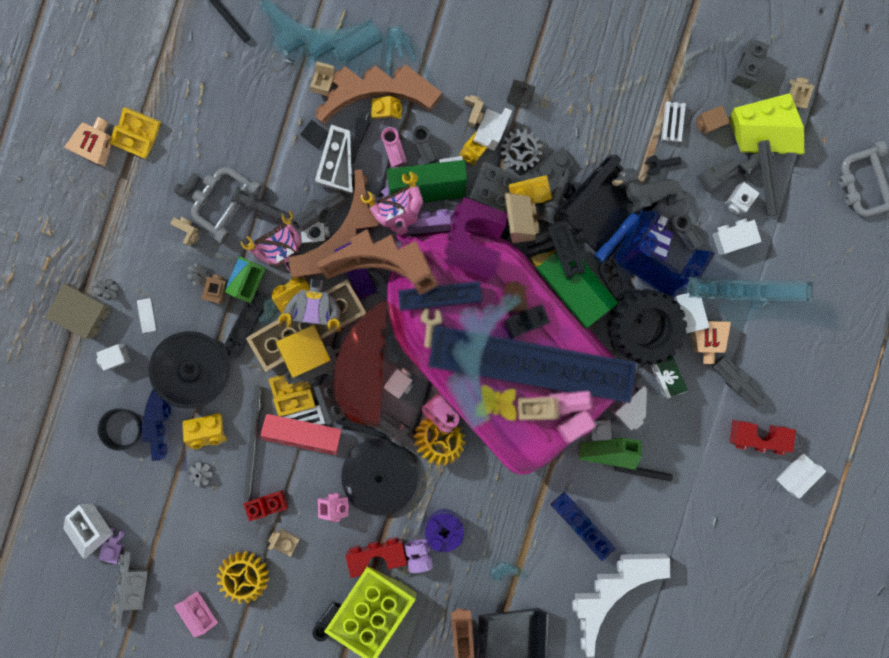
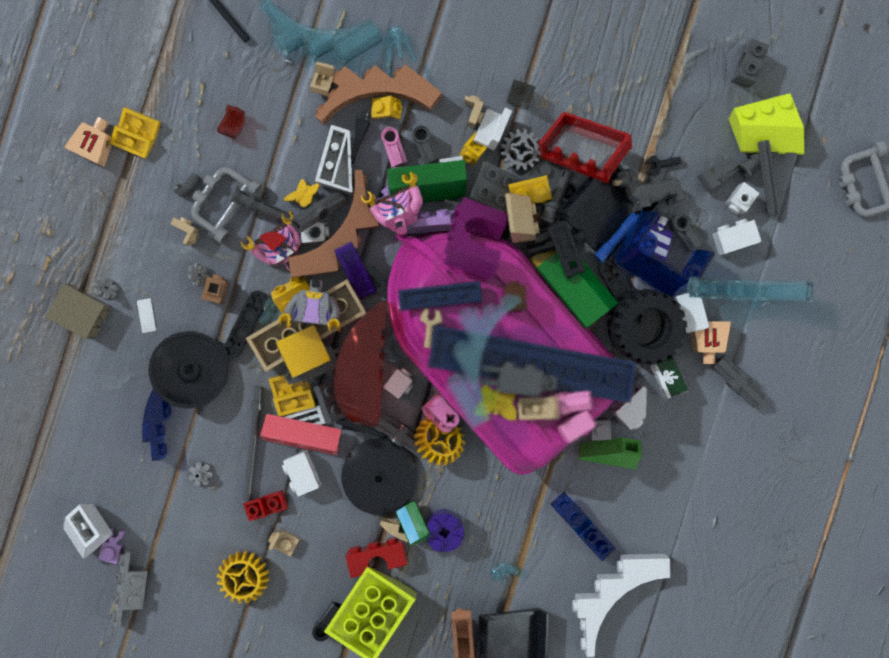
white brick [96,344,132,371] -> none
black tyre [98,408,142,451] -> none
bright pink panel [174,591,218,638] -> none
yellow bracket [183,413,227,449] -> none
bright green brick [224,256,266,303] -> none
black slope [300,120,328,148] -> none
nougat arch [317,230,438,295] -> none
bright pink brick [318,493,349,522] -> none
lavender wheel [404,539,433,573] -> none
black slope [503,304,550,339] -> none
black bar [615,466,673,482] -> none
white tile [661,101,686,143] -> none
medium nougat brick [696,105,730,136] -> none
red arch [729,420,796,455] -> none
white panel [776,453,826,499] -> none
tan bracket [789,77,814,108] -> none
none -> clear red bracket [217,105,245,140]
none -> red tile [259,232,287,252]
none -> white brick [282,450,322,496]
none -> yellow piece [283,179,320,207]
none -> tan slope [380,517,408,542]
none -> slope [396,501,429,546]
none -> dark grey hinge [481,363,557,396]
none -> window [538,111,633,183]

